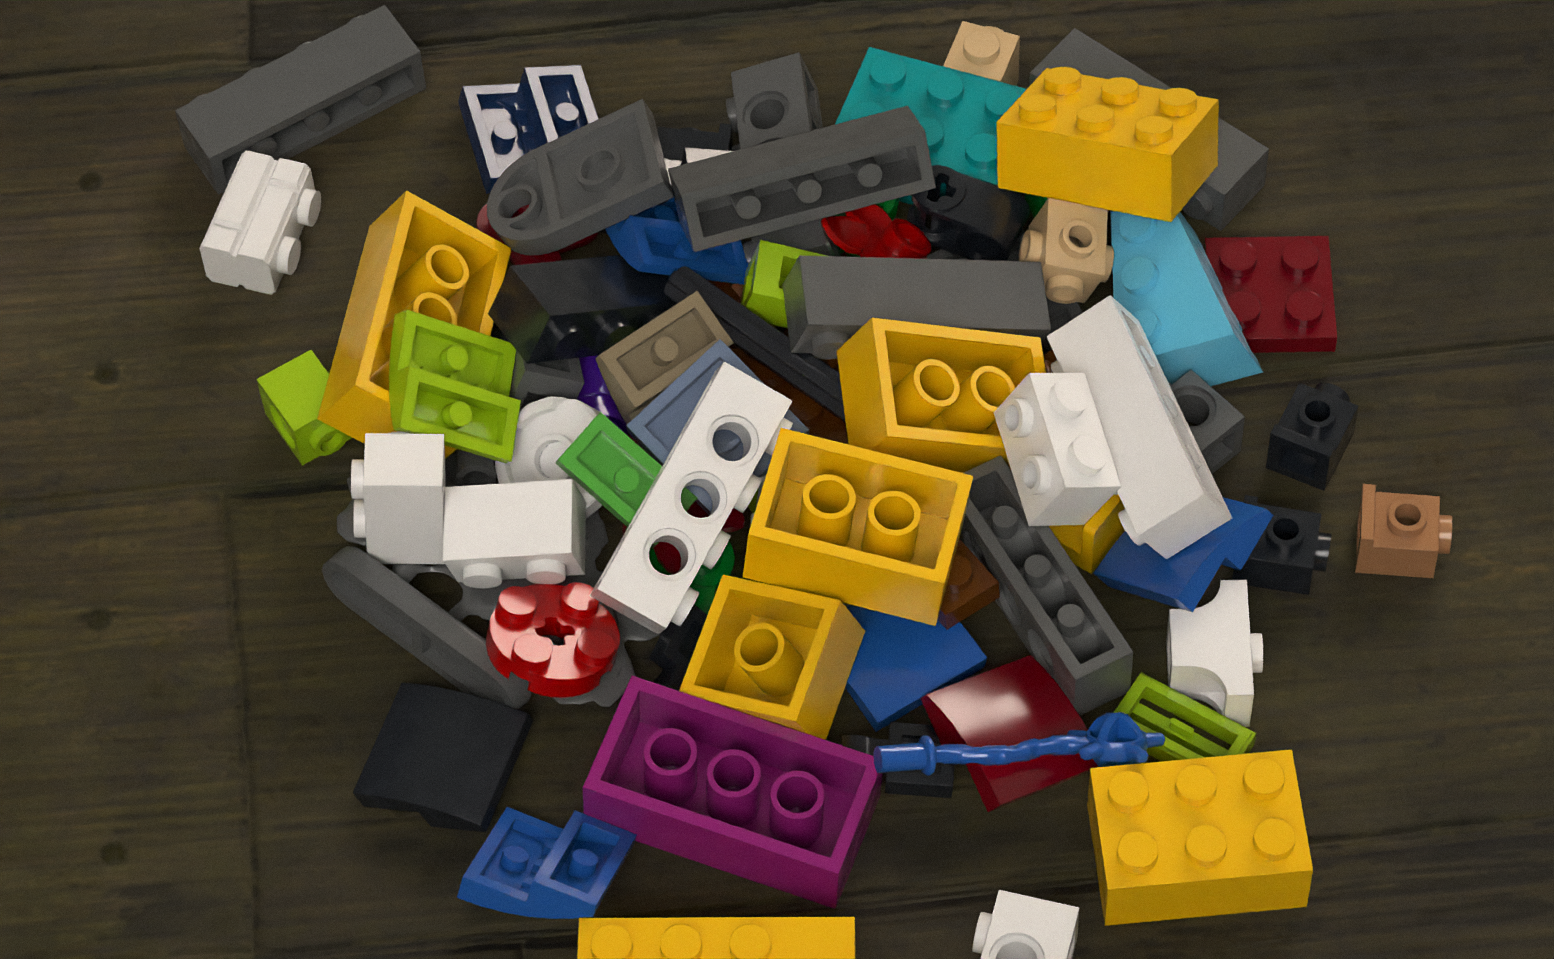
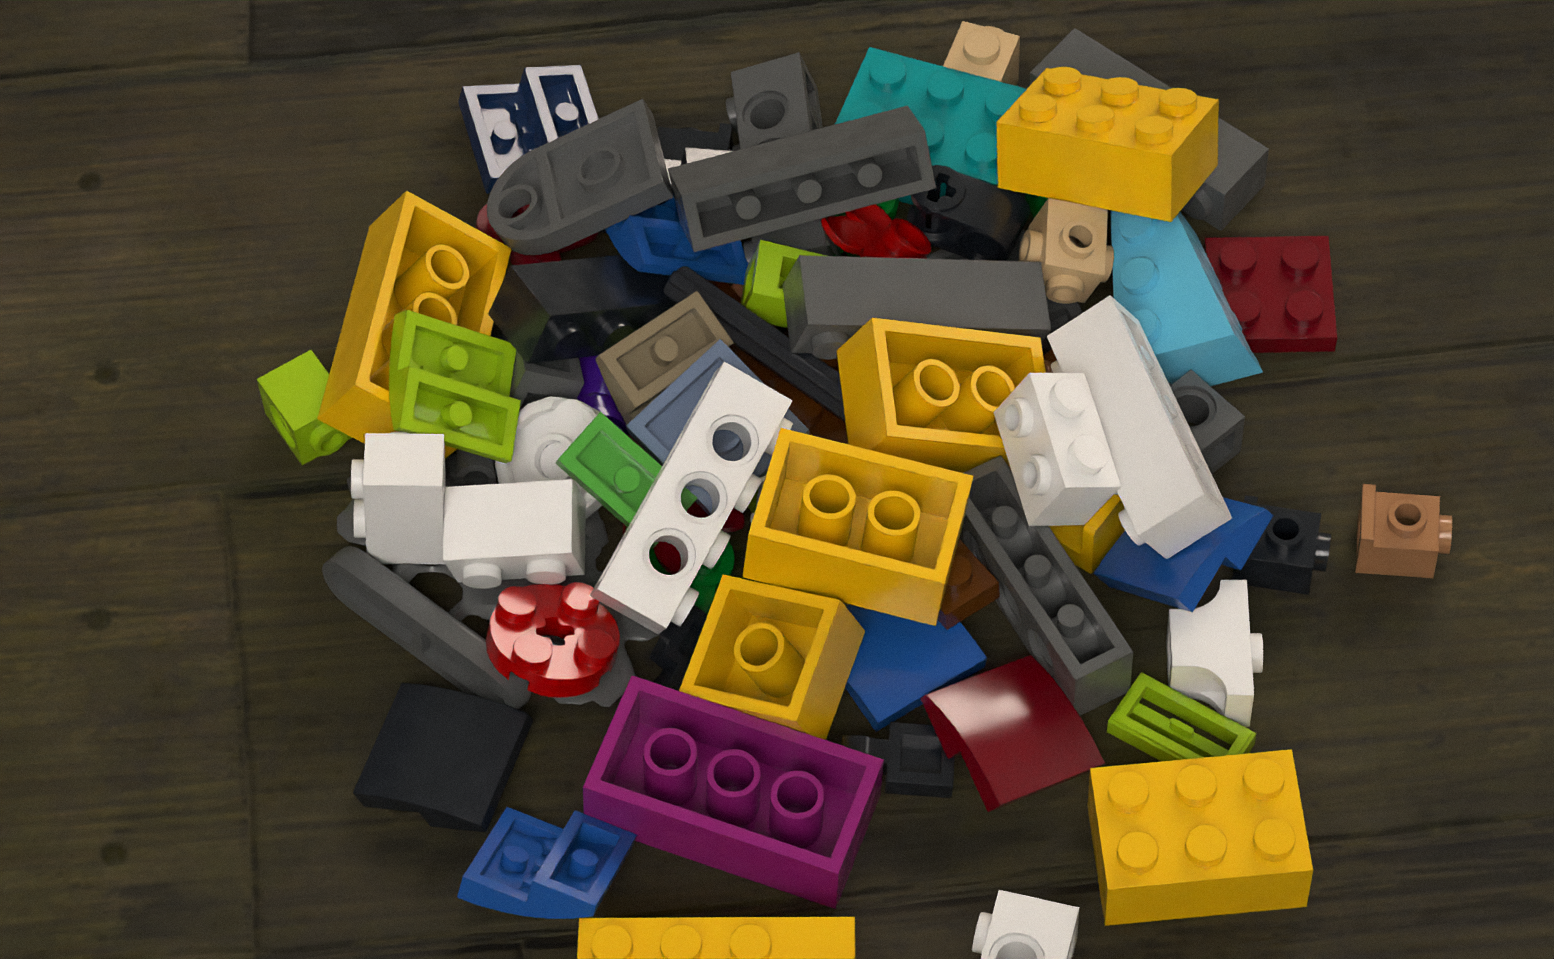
dark grey brick [175,5,426,195] -> none
white brick [199,150,321,295] -> none
blue piece [873,712,1165,776] -> none
black brick [1266,383,1358,491] -> none

